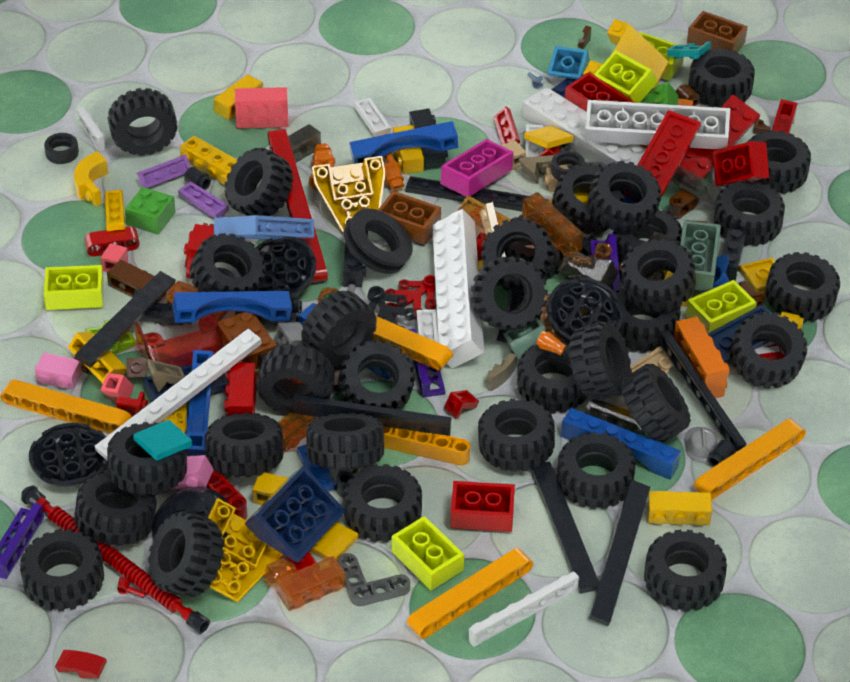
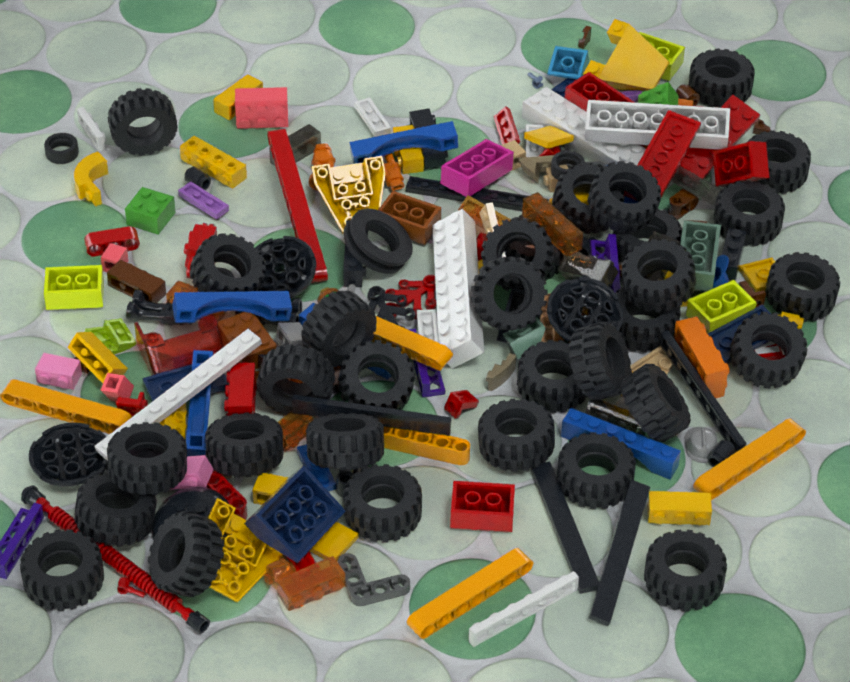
red slope [55,650,107,678] -> none
black tile [74,271,176,368] -> none
yellow tile [105,190,125,231] -> none
reddish brown bracket [126,358,147,378] -> none
teal tile [134,420,192,461] -> none
medium lavender plate [136,155,191,188] -> none
dark tan slope [147,359,185,392] -> none
medium blue window [214,215,314,240] -> none
black tyre [225,148,293,216] -> none
neon yellow brick [392,516,464,591] -> none
orange cone [536,331,567,355] -> none
clear orange bush [591,243,612,267] -> none
neon yellow brick [594,50,658,103] -> none
teal wing [667,42,711,59] -> none
dark orange brick [687,11,748,52] -> none
red slope [772,99,798,134] -> none

